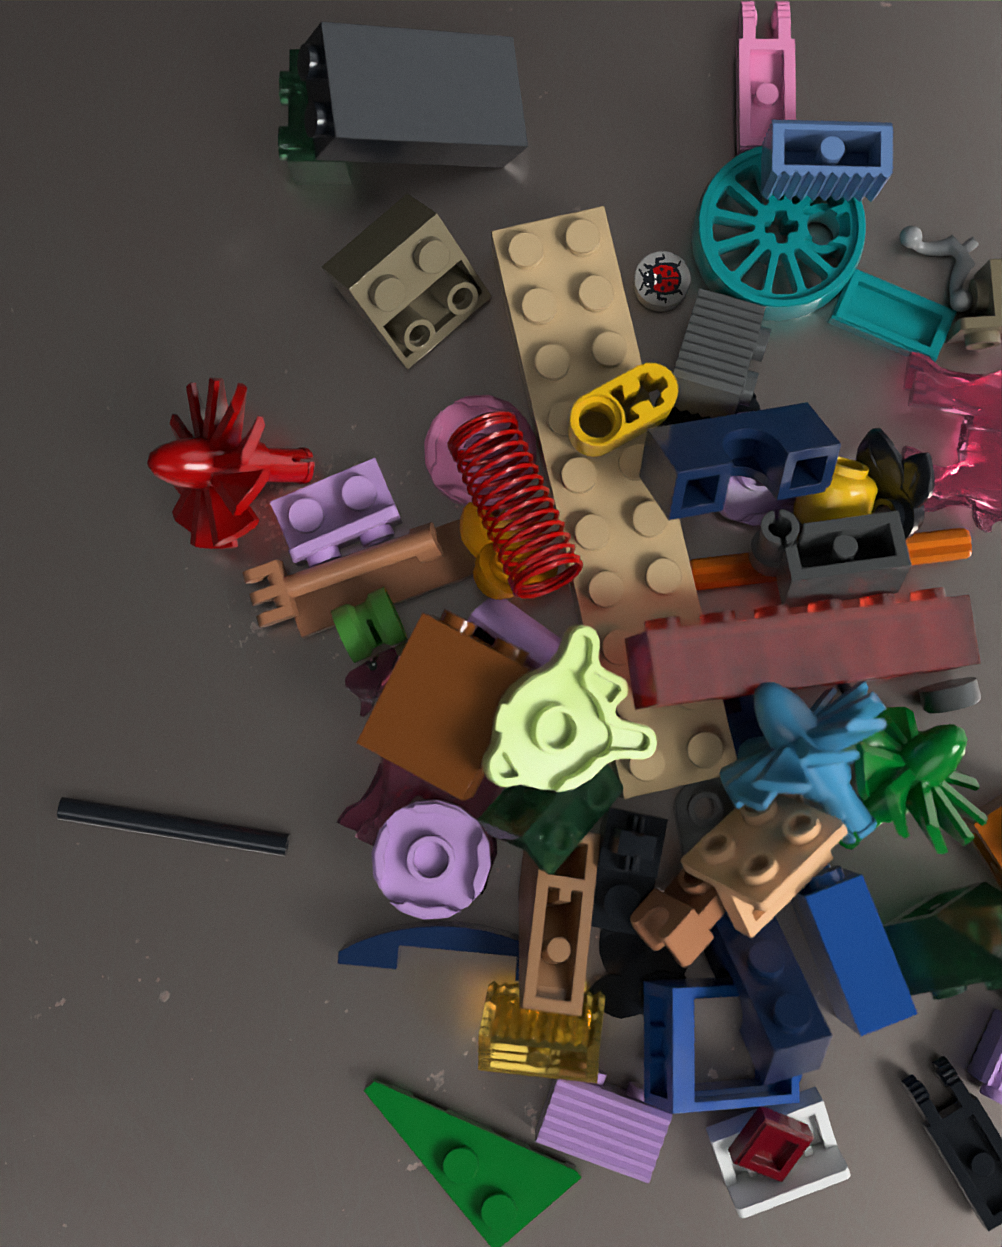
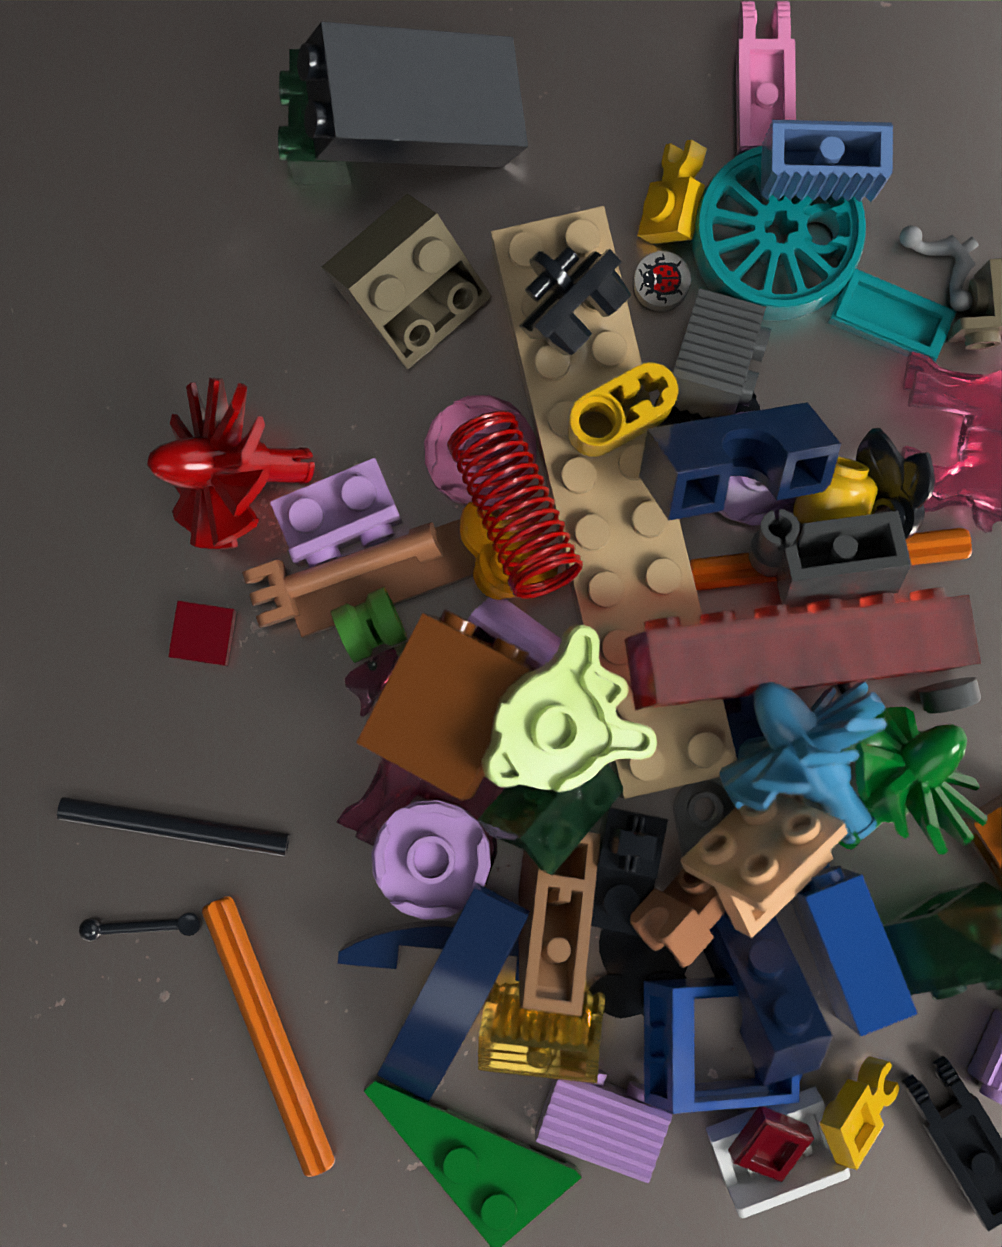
none -> black hinge [79,912,202,942]
none -> dark red tile [168,601,237,667]
none -> orange axle [202,896,335,1177]
none -> dark blue slope [377,883,530,1102]
none -> black hips [519,247,631,355]
none -> yellow plate [637,139,707,244]
none -> yellow plate [820,1056,900,1170]

